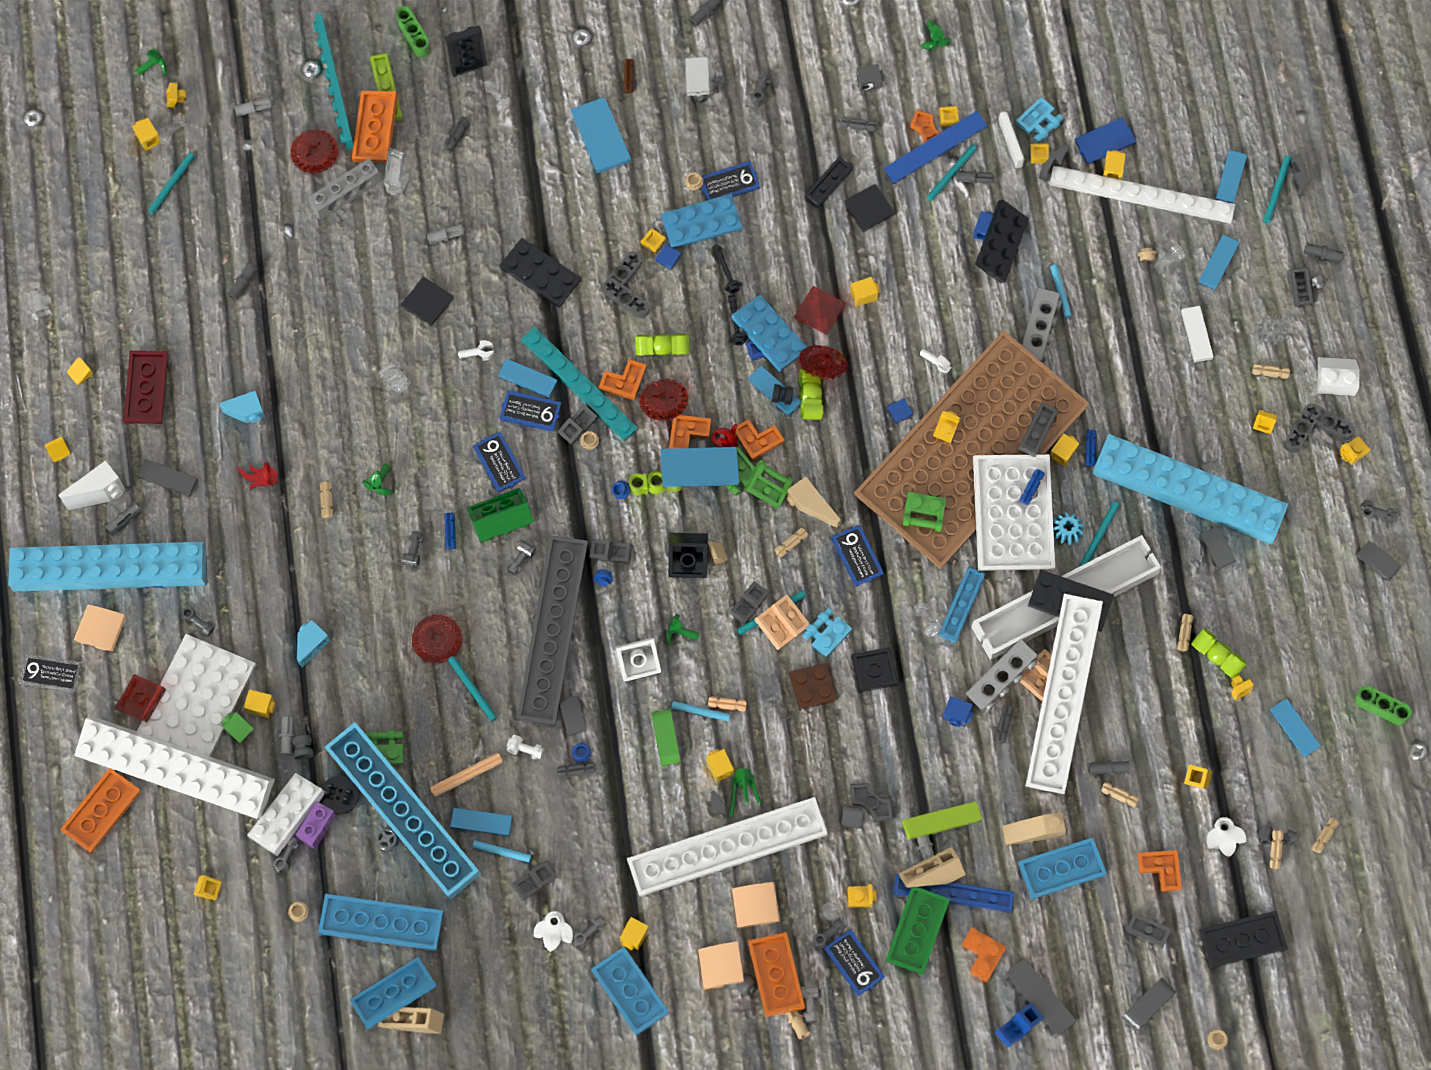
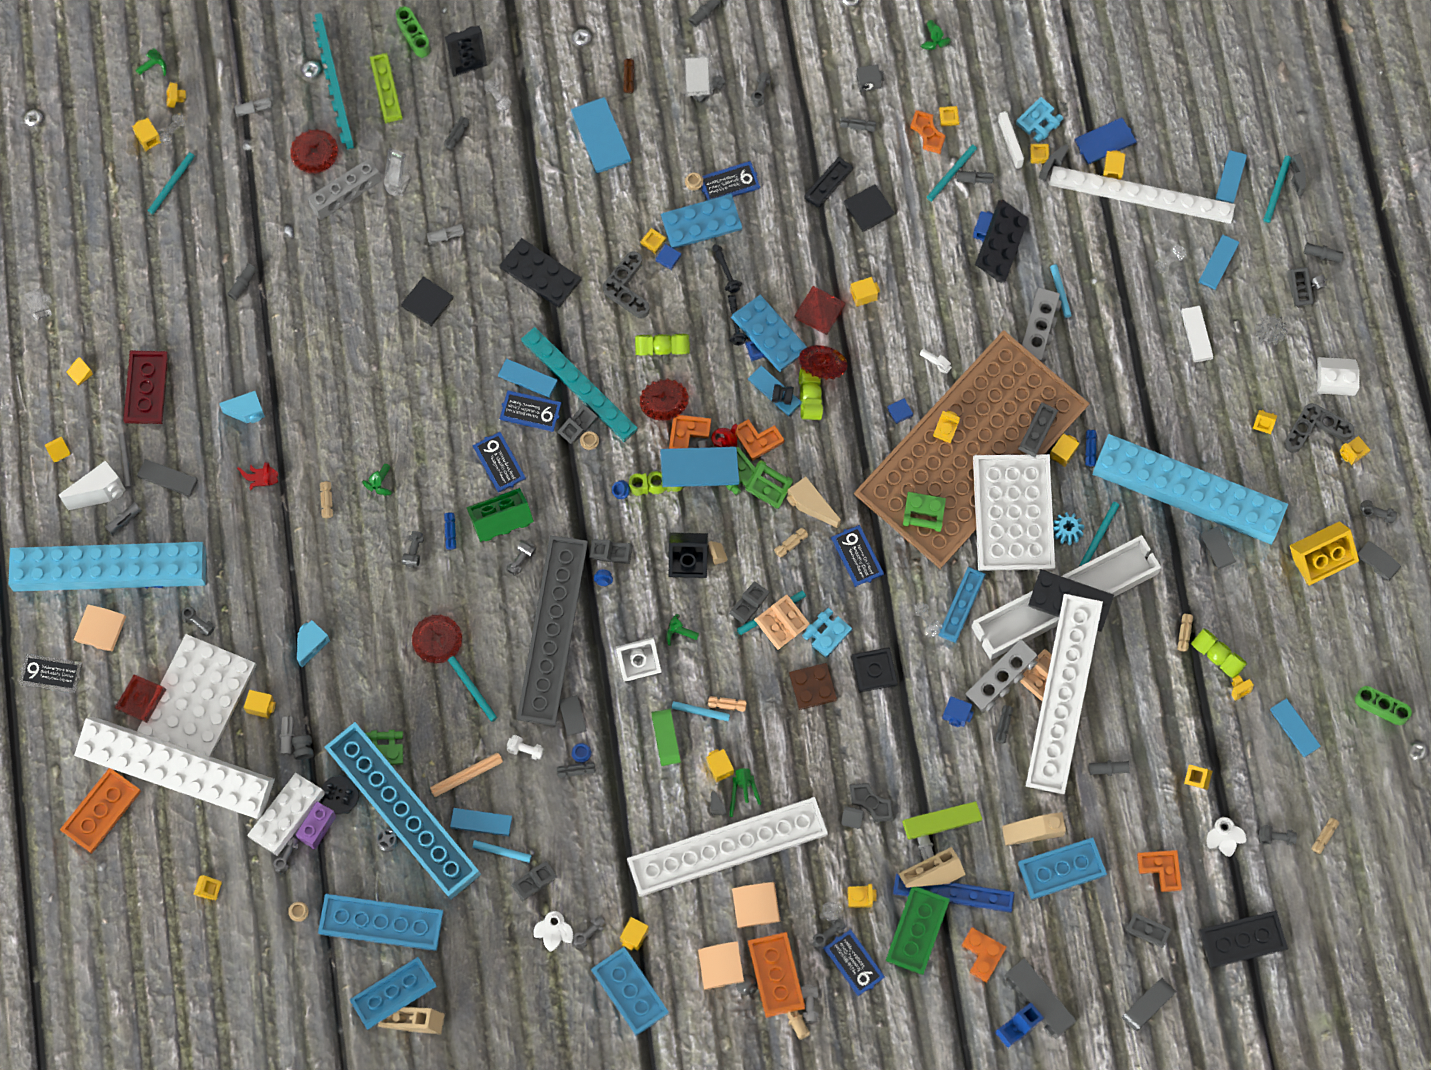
bright green brick [221,712,254,743] -> none
orange plate [352,91,398,163] -> none
clear gear [379,362,410,394] -> none
white bar [458,340,494,361] -> none
orange plate [599,359,647,401] -> none
blue tile [884,111,987,185] -> none
blue axle [1020,469,1045,505] -> none
tan axle [1101,782,1139,807] -> none
tan plate [1138,248,1157,261] -> none
tan plate [1207,1029,1228,1050] -> none
tan axle [1252,363,1290,379] -> none
tan axle [1269,830,1284,869] -> none
none -> yellow slope [1289,521,1359,586]

